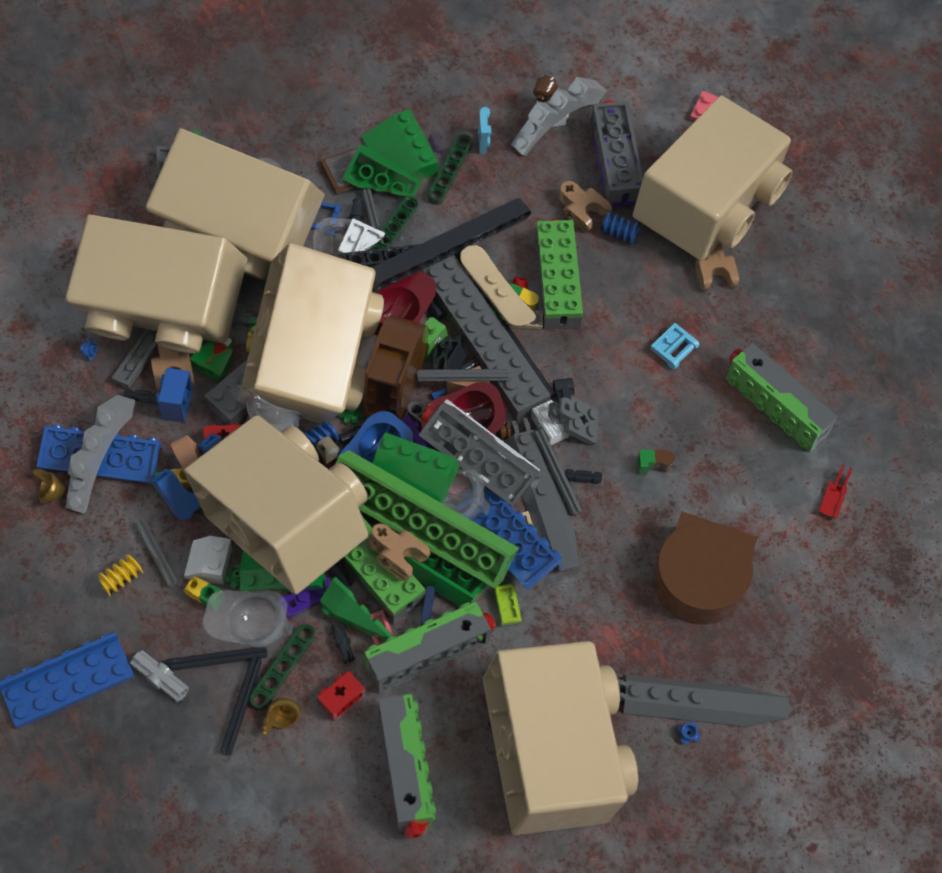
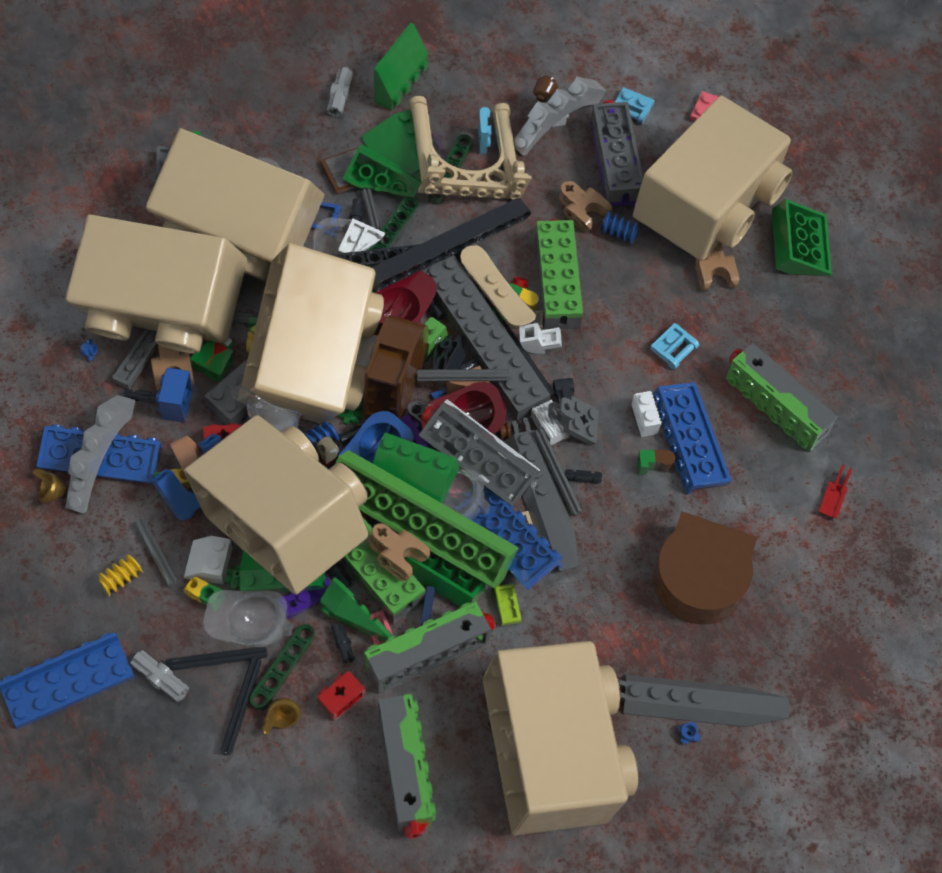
none -> light grey piece [327,67,353,118]
none -> green slope [374,23,429,111]
none -> tan arch [409,96,532,200]
none -> white brick [519,323,562,354]
none -> medium azure plate [615,87,655,124]
none -> white brick [631,391,661,437]
none -> blue bracket [653,382,732,494]
none -> green slope [772,199,832,276]

